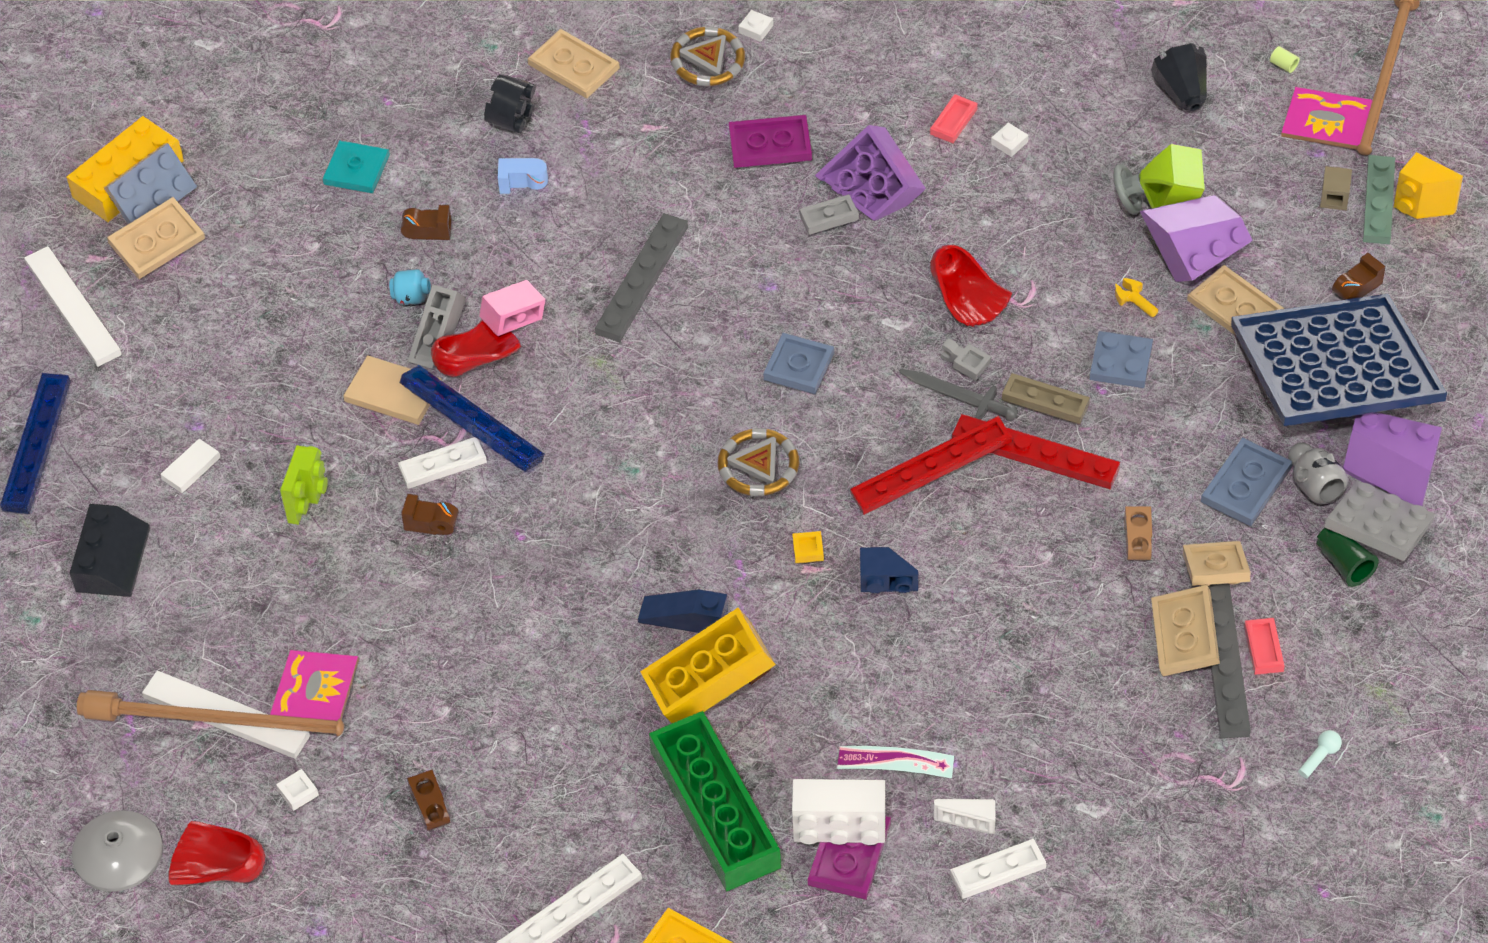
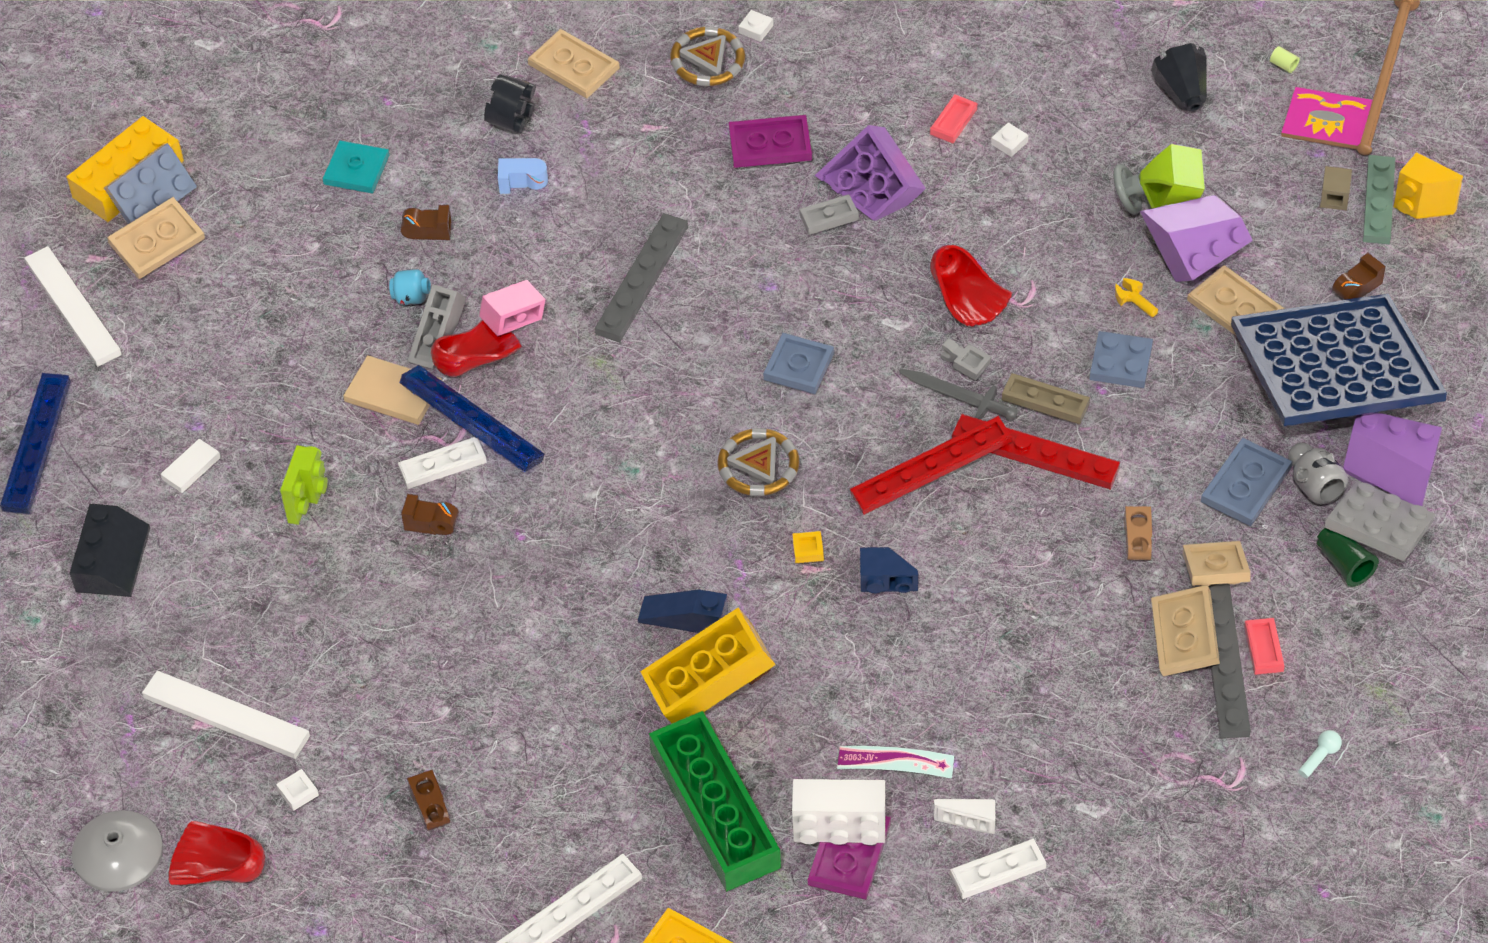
flag [77,650,359,736] -> none

